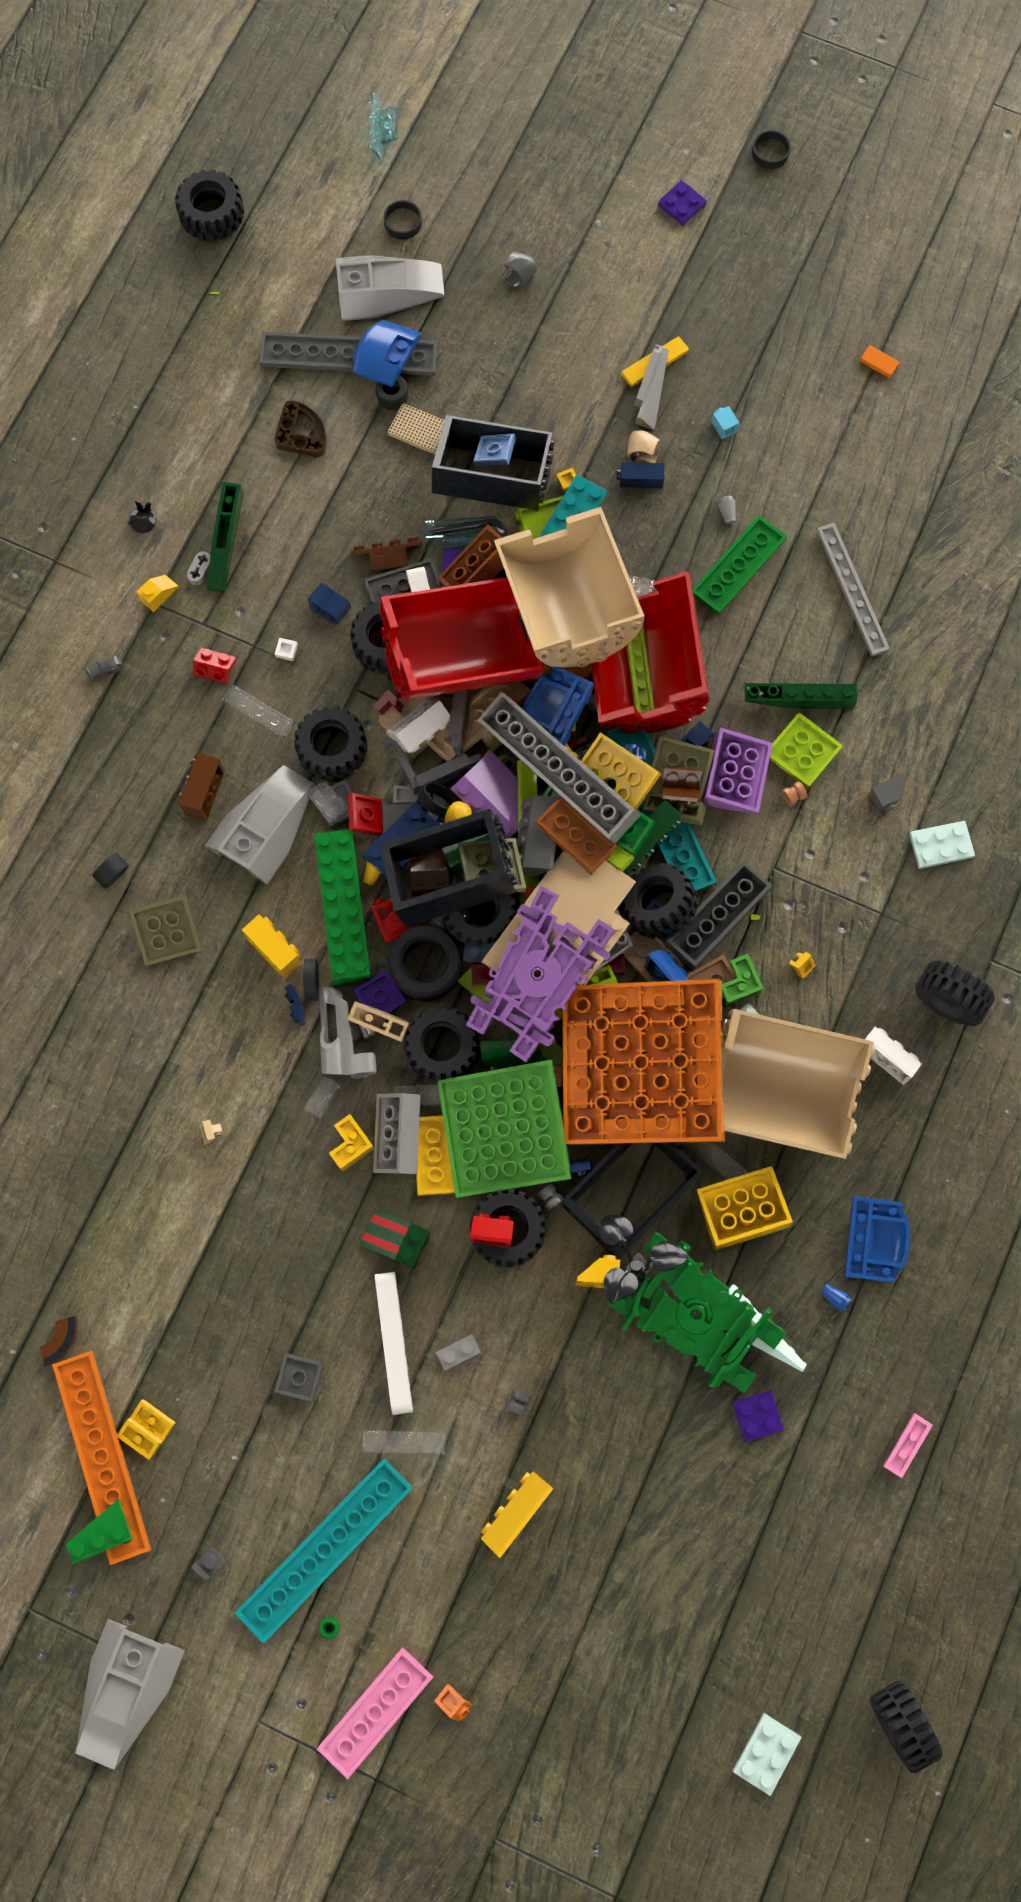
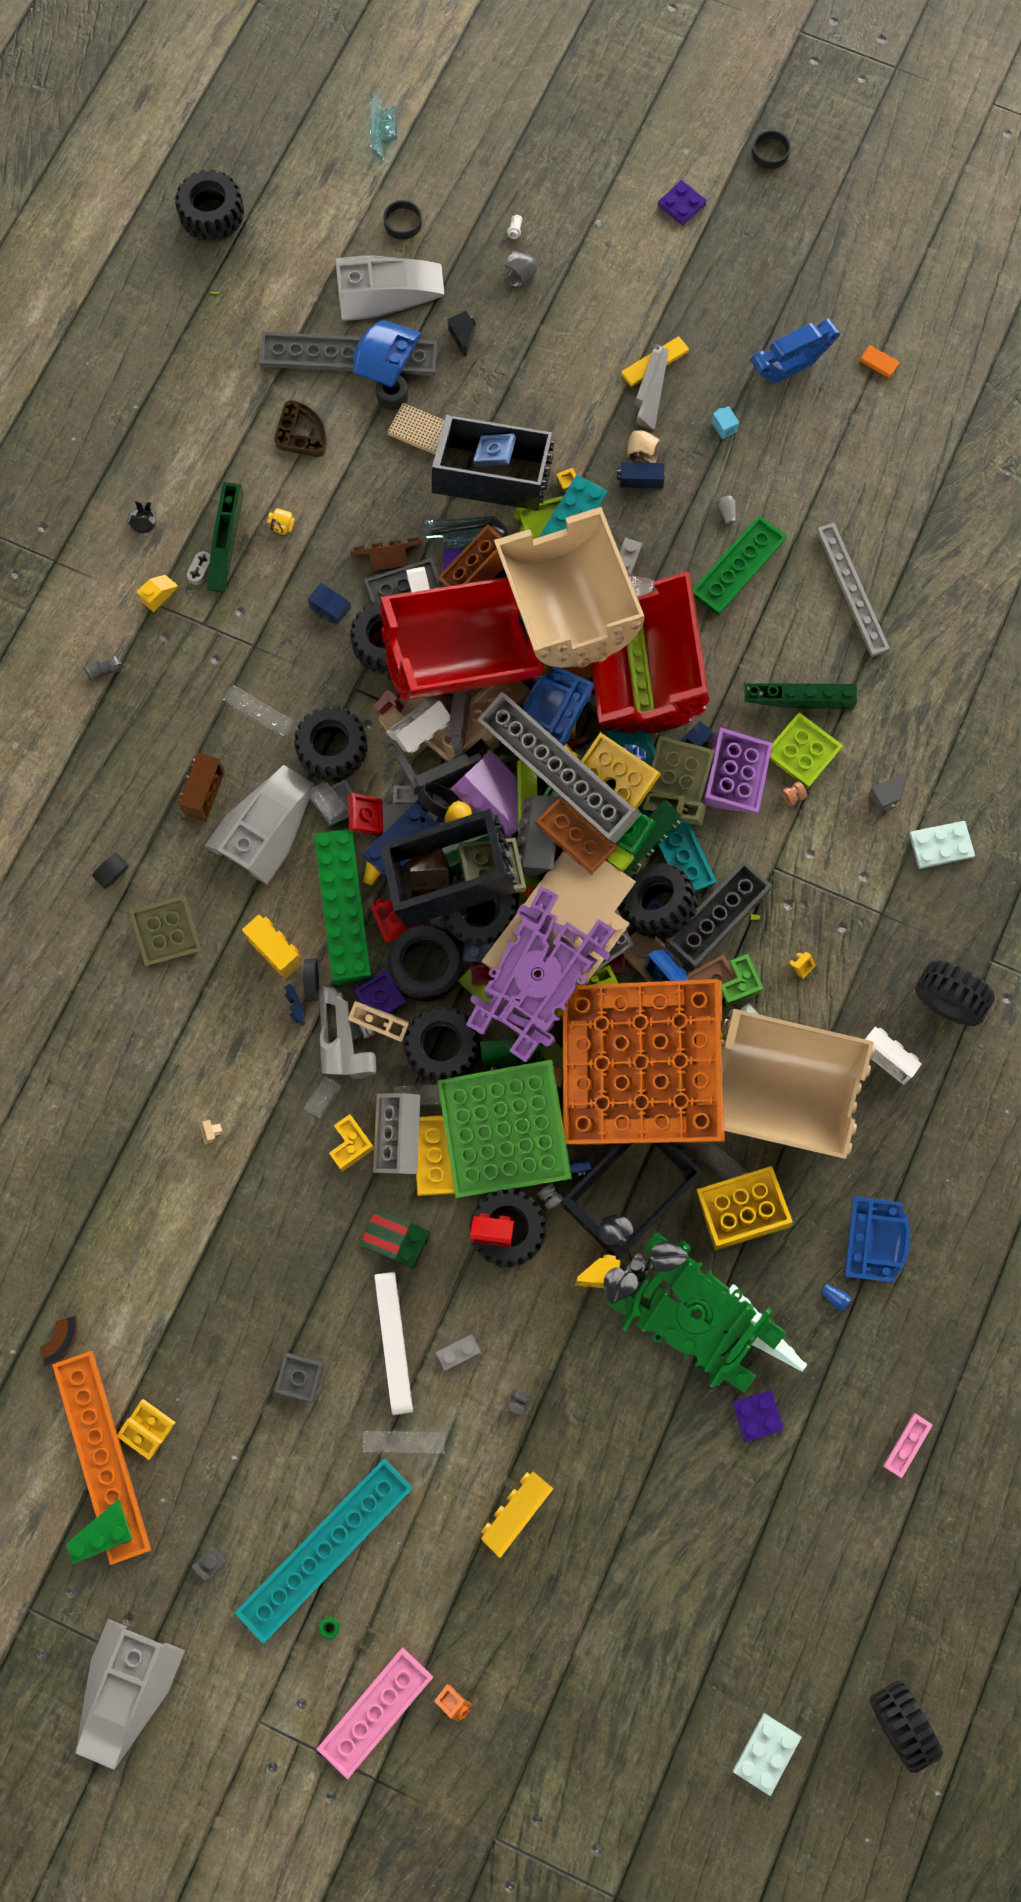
red bracket [193,648,236,684] -> none
white plate [275,638,298,661] -> none
reddish brown bracket [661,766,702,804] -> none
none -> yellow head [267,508,295,535]
none -> black slope [447,311,476,356]
none -> white pin [507,215,523,239]
none -> light grey plate [620,538,642,577]
none -> blue piece [750,318,840,383]

